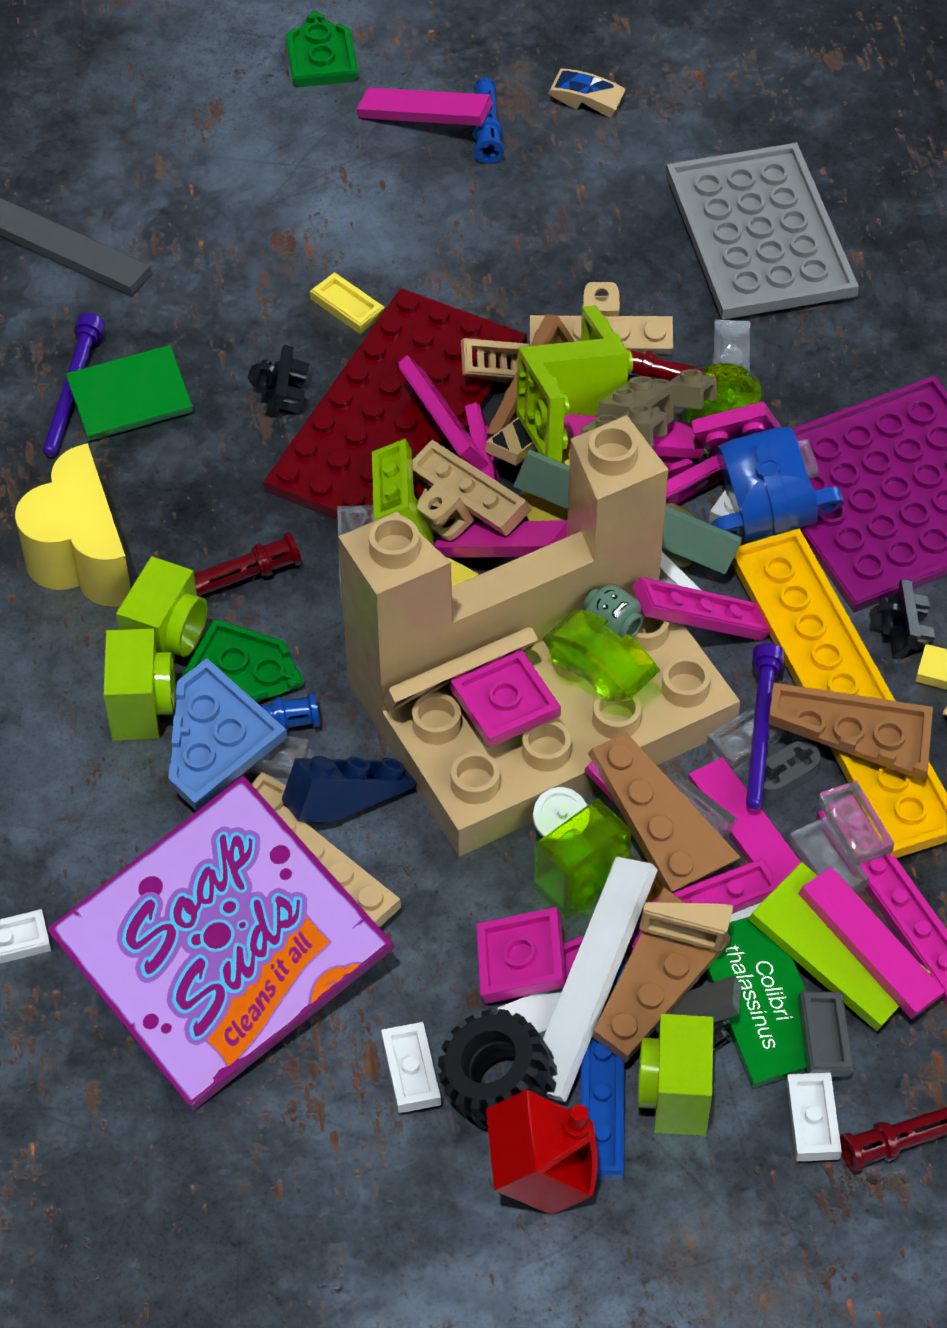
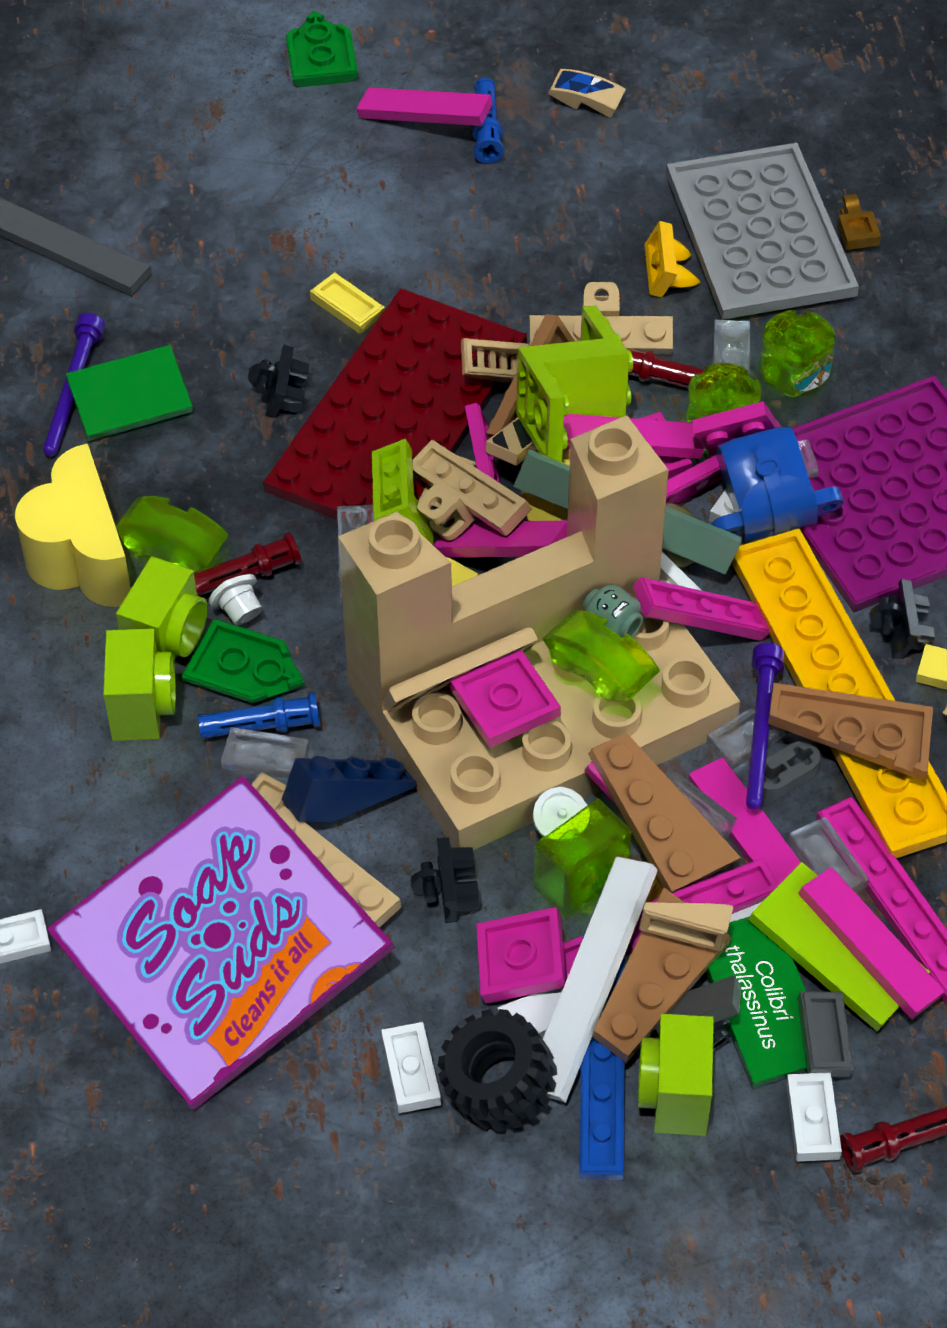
medium blue plate [168,658,288,811] -> none
dark pink tile [398,355,488,470] -> none
red piece [486,1089,598,1215] -> none
dark tan bracket [581,369,717,446] -> none
clear plate [818,780,894,865] -> none
none -> clear neon green brick [116,496,229,571]
none -> white piece [209,574,263,626]
none -> black hips [410,837,479,923]
none -> yellow tile [644,221,700,298]
none -> clear neon green brick [759,310,835,397]
none -> pearl gold plate [837,194,881,250]

